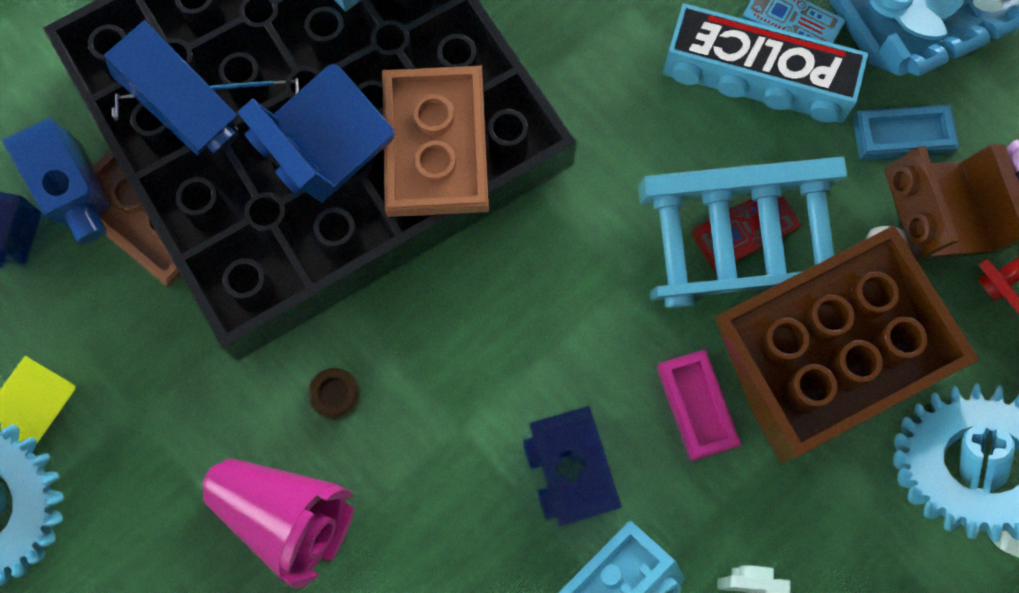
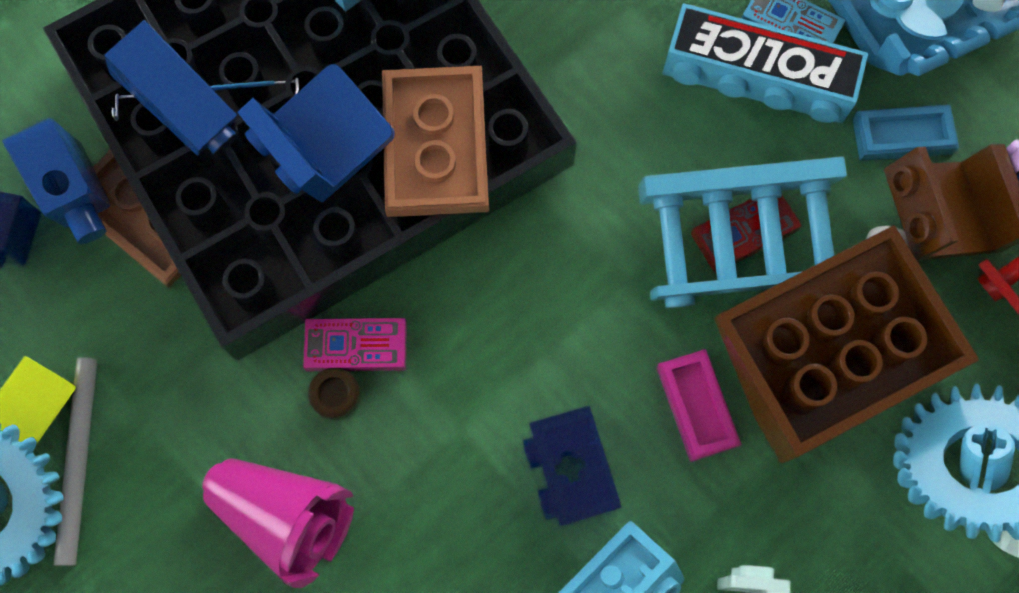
none -> light grey bar [54,358,98,566]
none -> dark pink tile [303,318,407,372]

